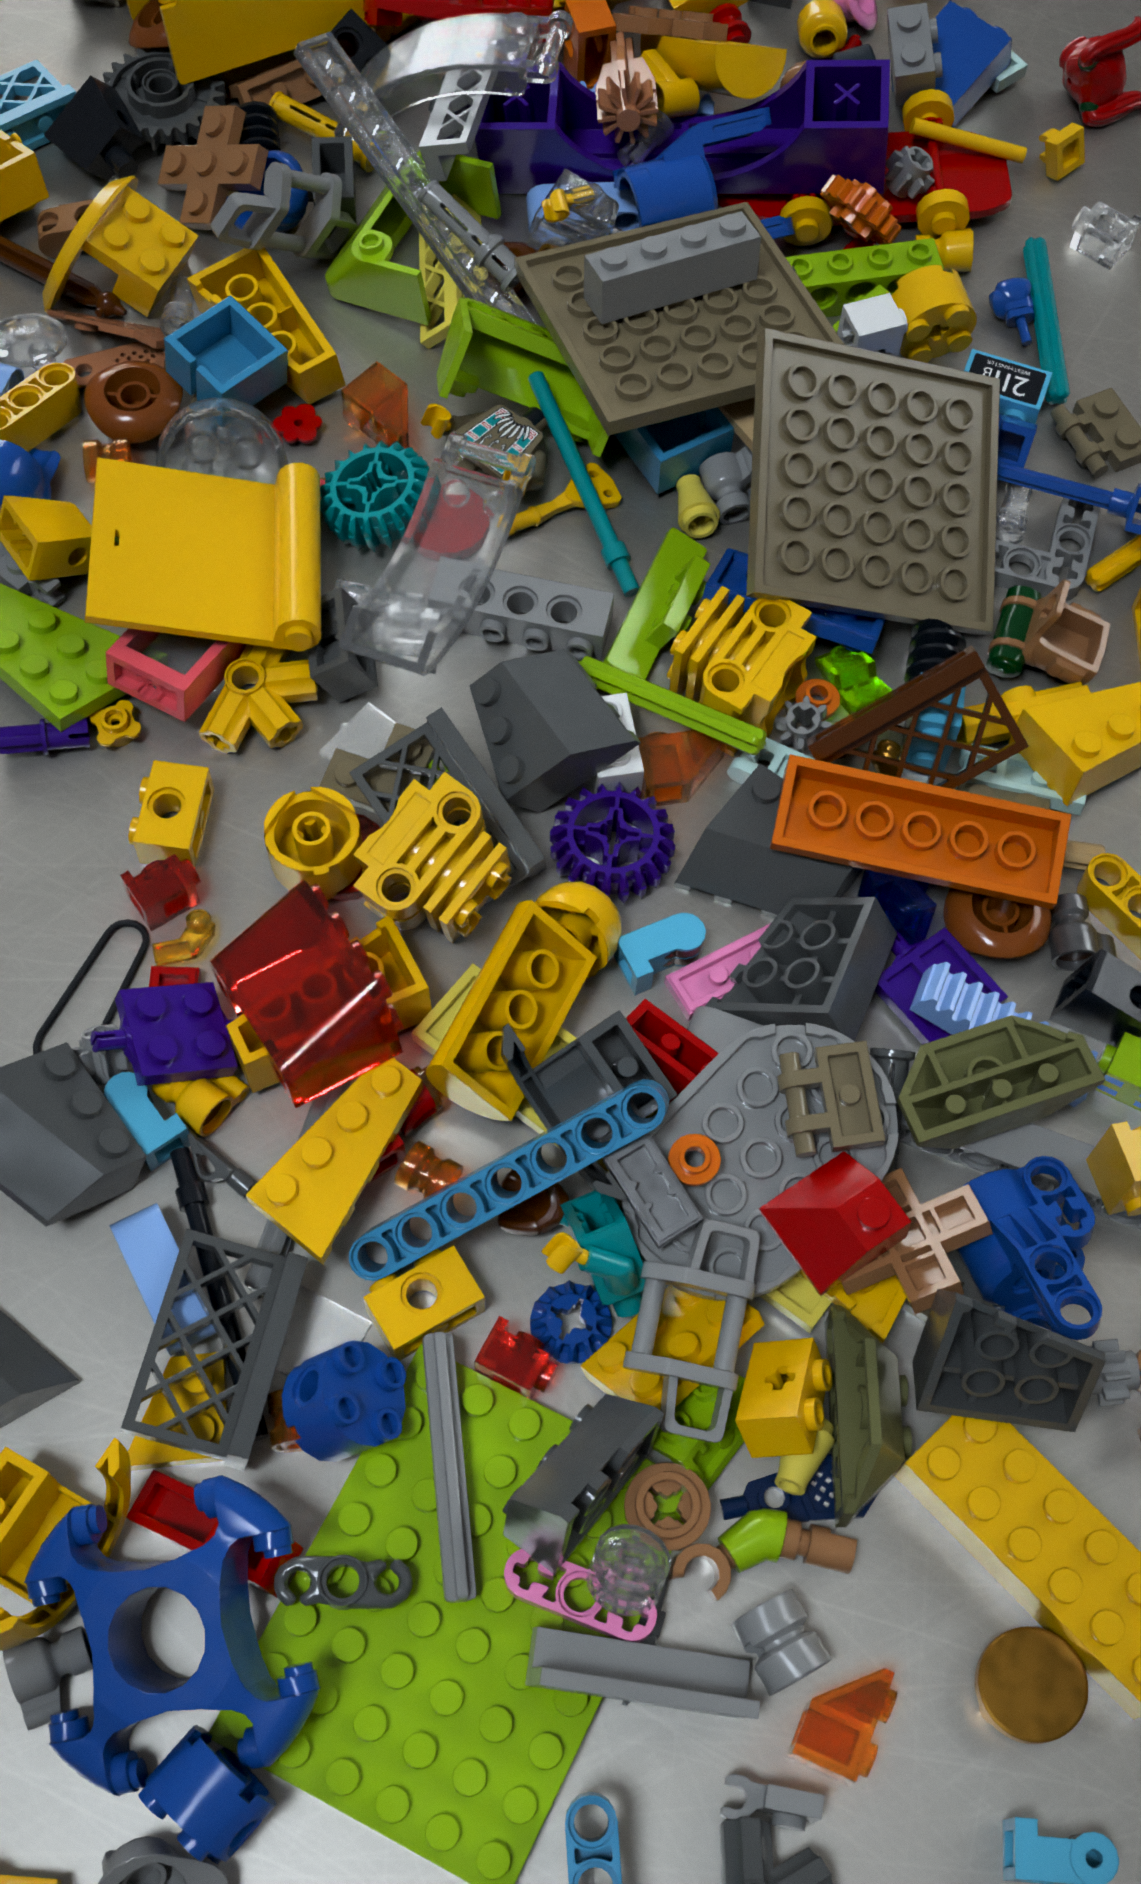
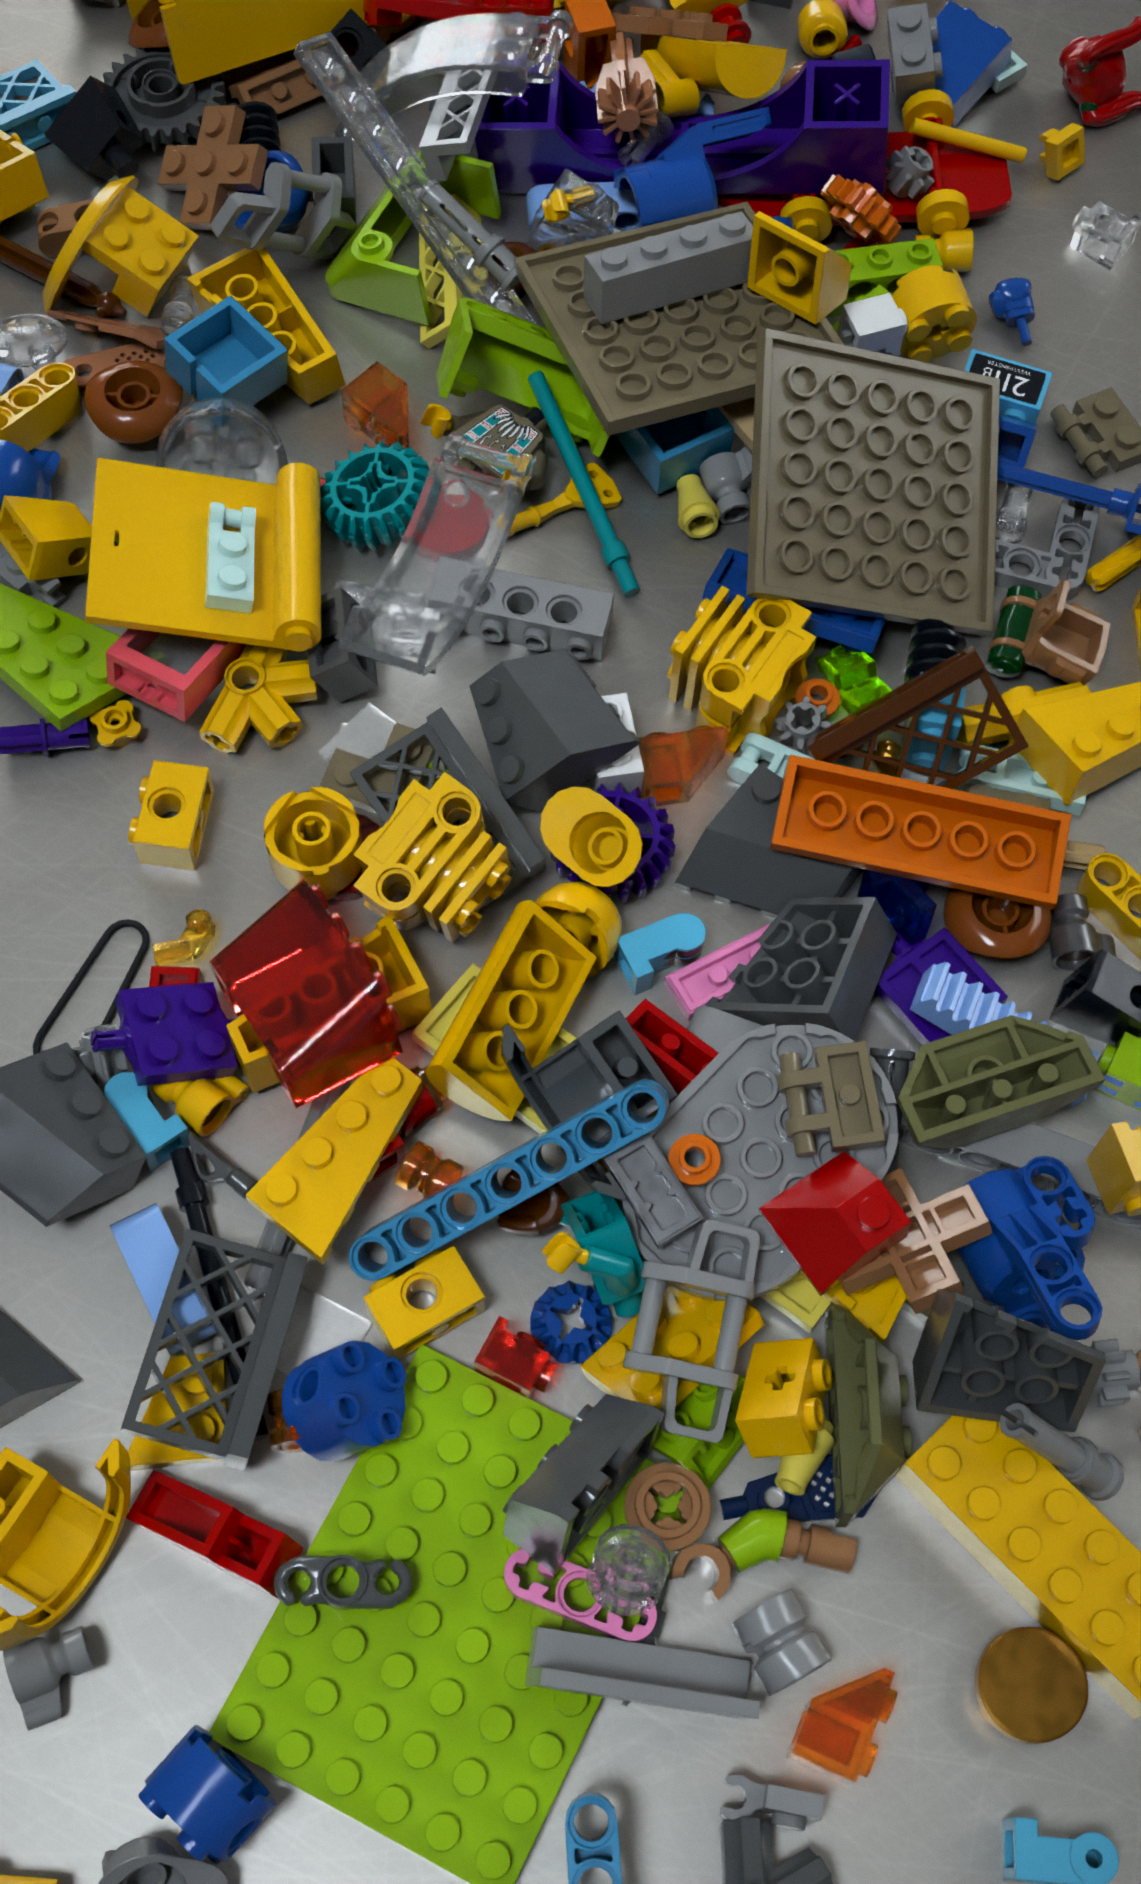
blue piece [24,1475,321,1796] -> none
clear orange wheel [83,437,132,484] -> none
clear red brick [120,854,201,931] -> none
yellow pin [269,91,384,173] -> none
red plant [273,404,323,443] -> none
light grey axle [422,1332,476,1603] -> none
lime axle [578,656,767,756] -> none
lime bracket [604,527,711,680] -> none
teal axle [1023,237,1070,405] -> none
none -> light aqua plate [205,501,256,614]
none -> yellow piece [540,787,643,887]
none -> yellow slope [747,211,852,325]
none -> light grey pin [999,1403,1124,1501]

